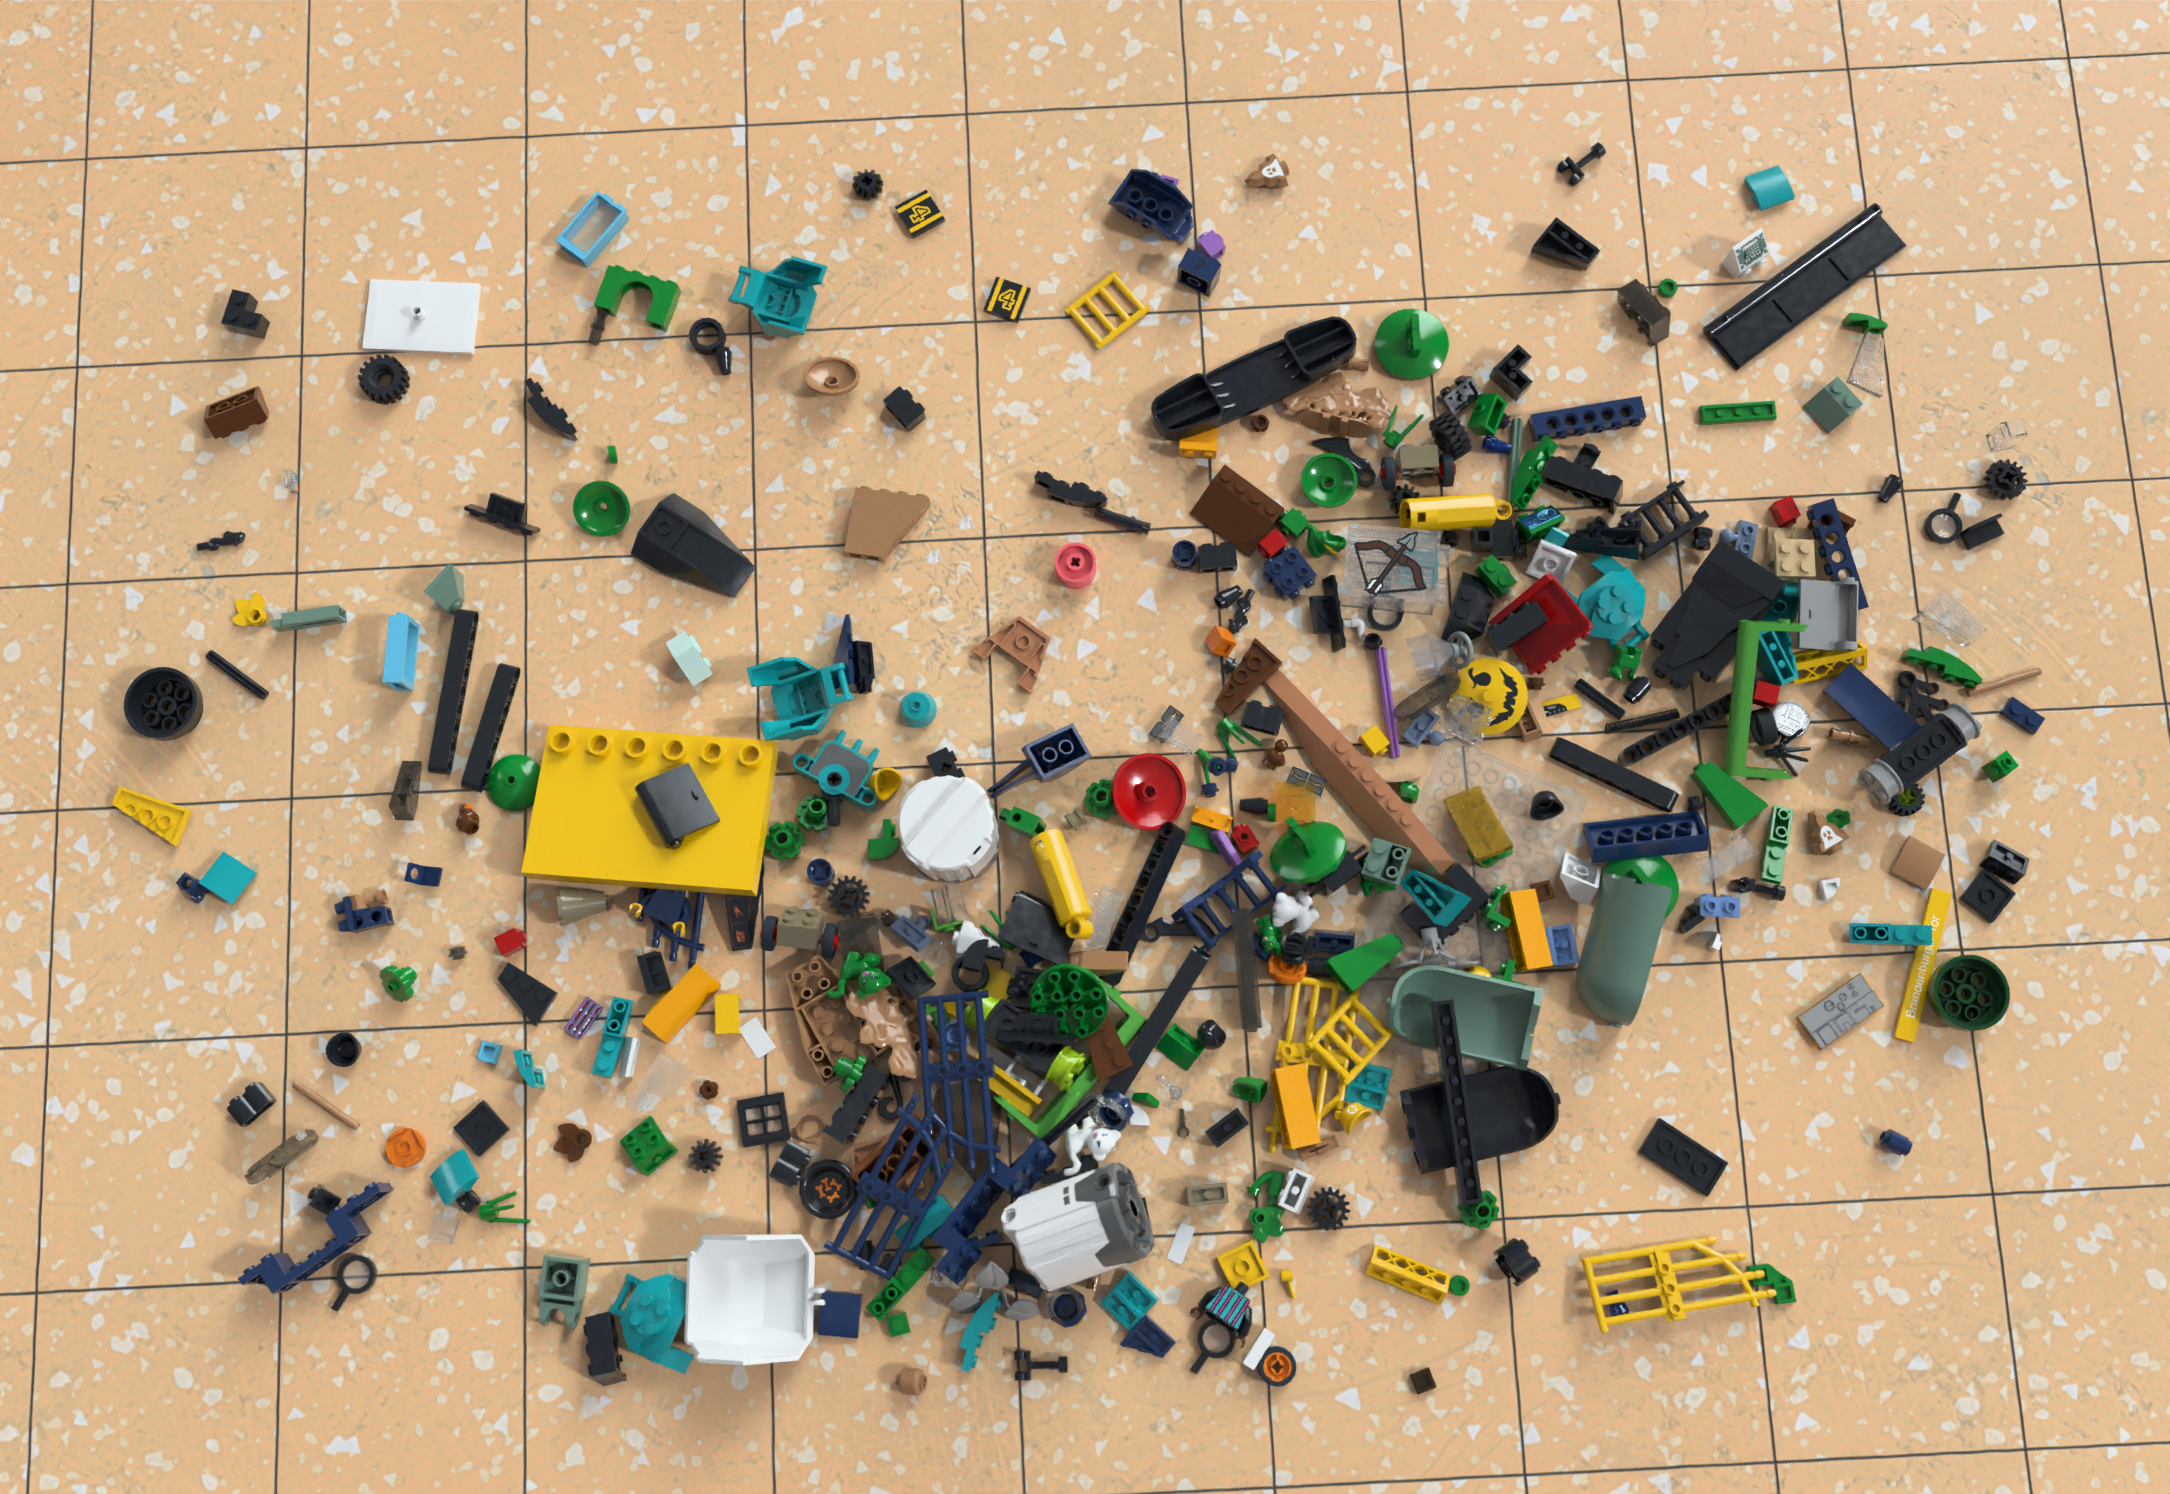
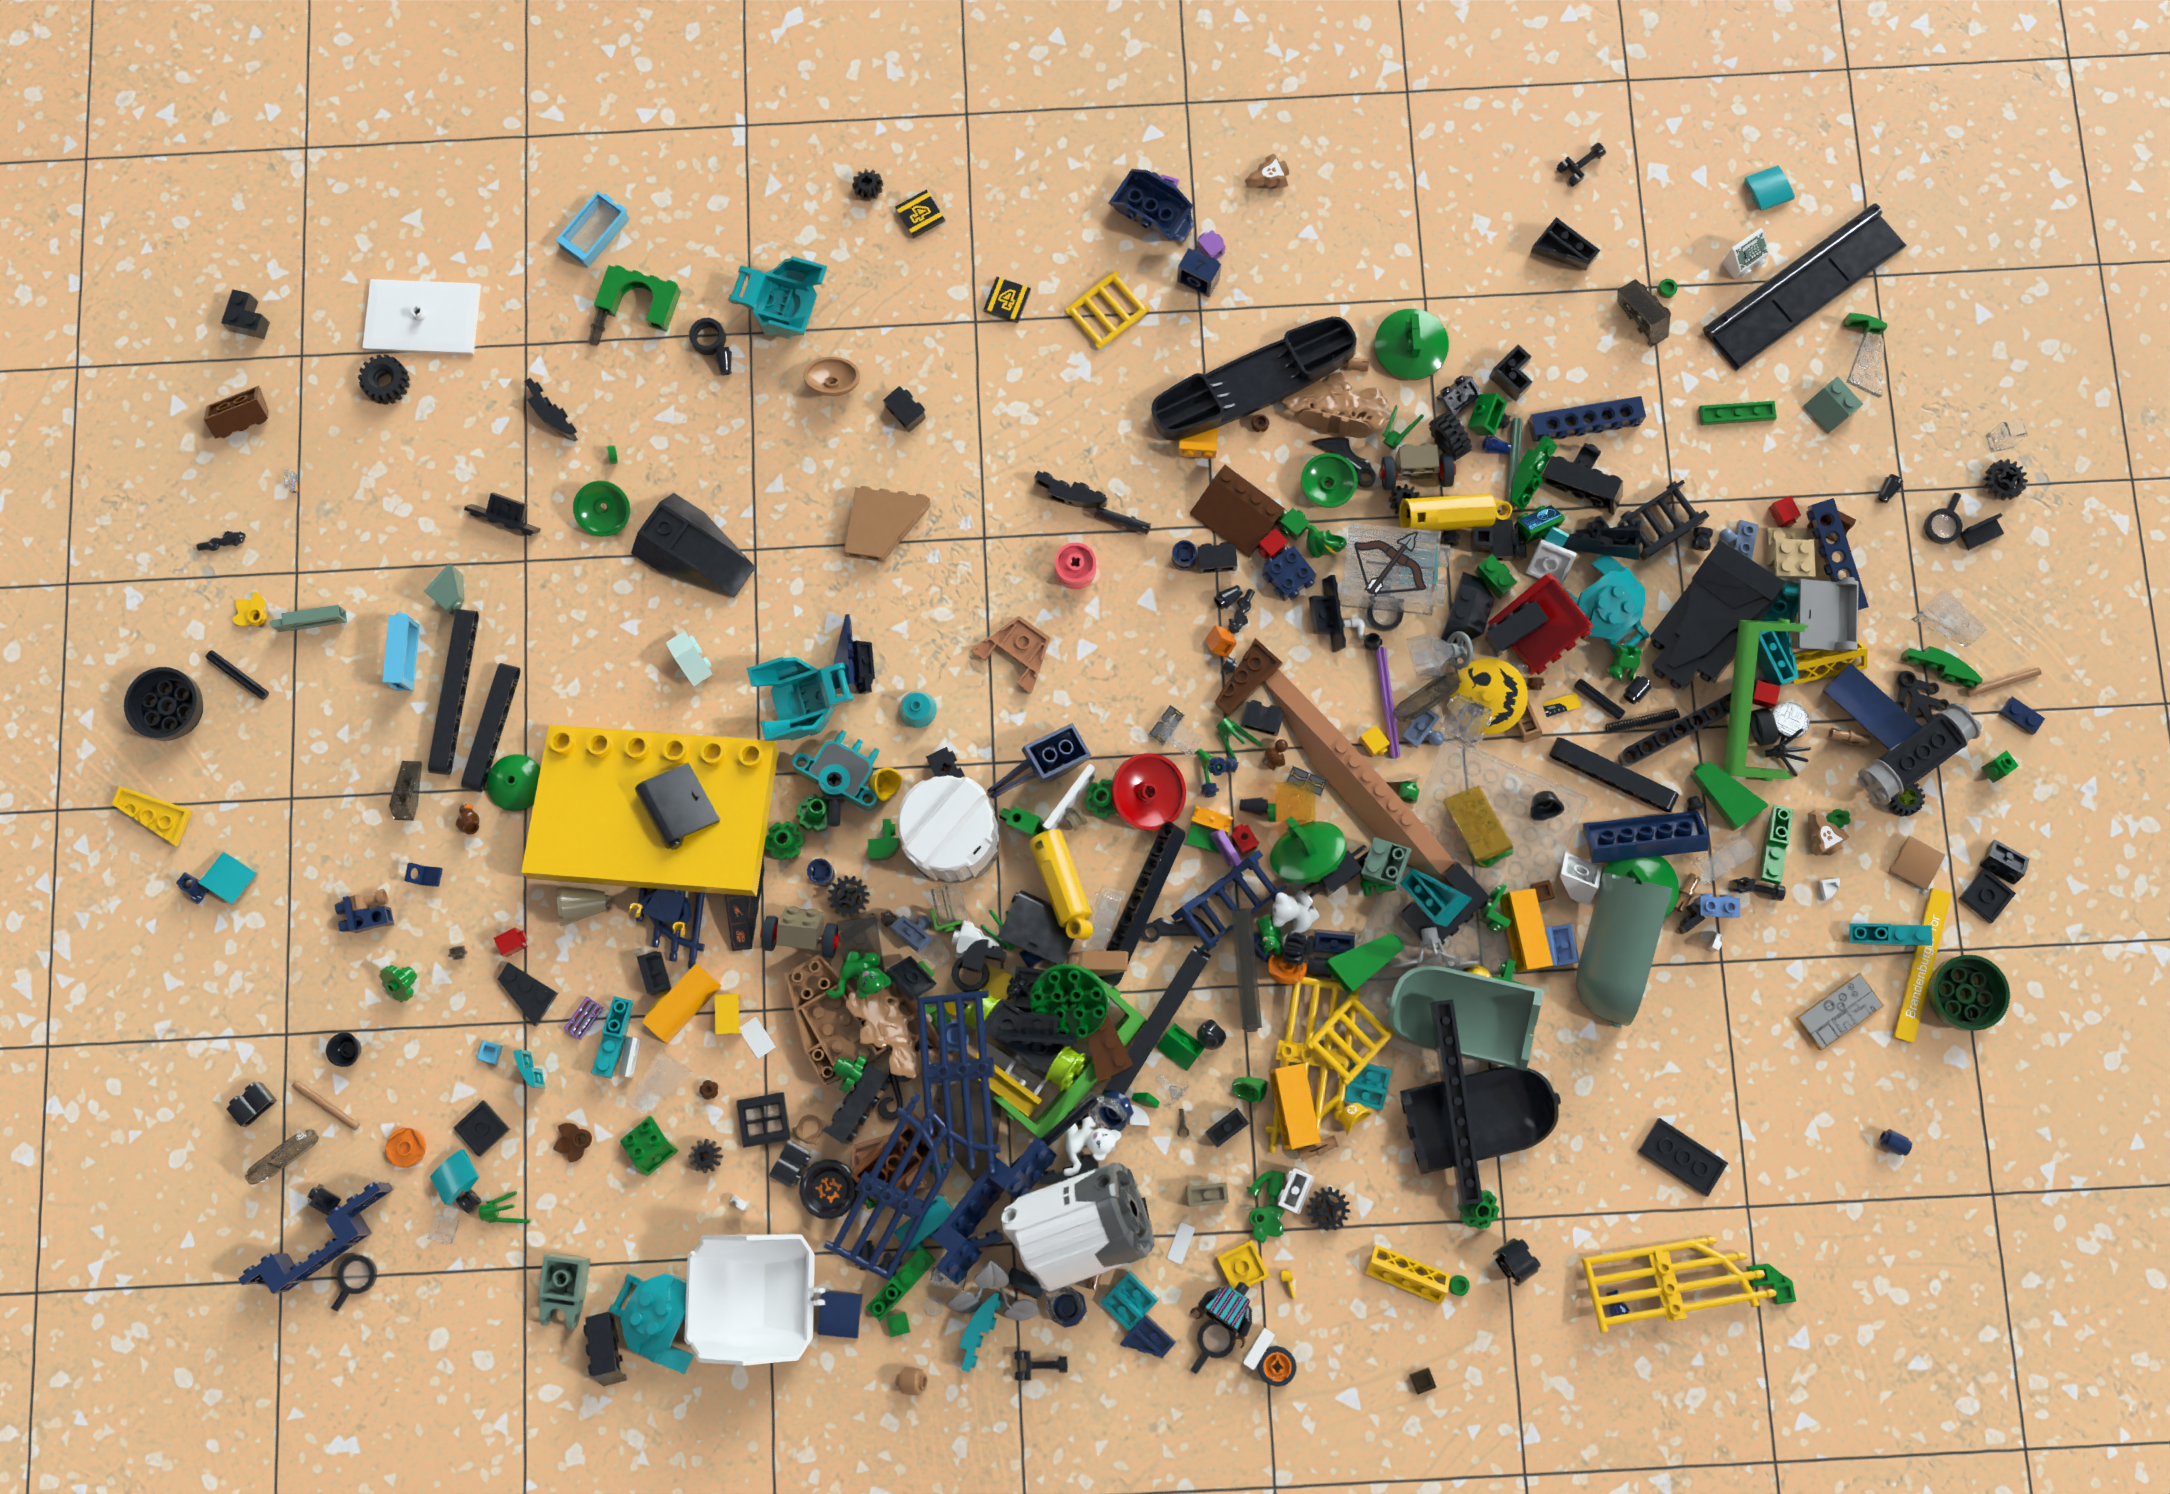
none -> white tile [730,1194,750,1211]
none -> white tile [1043,764,1096,832]
none -> medium nougat pin [1674,873,1701,913]

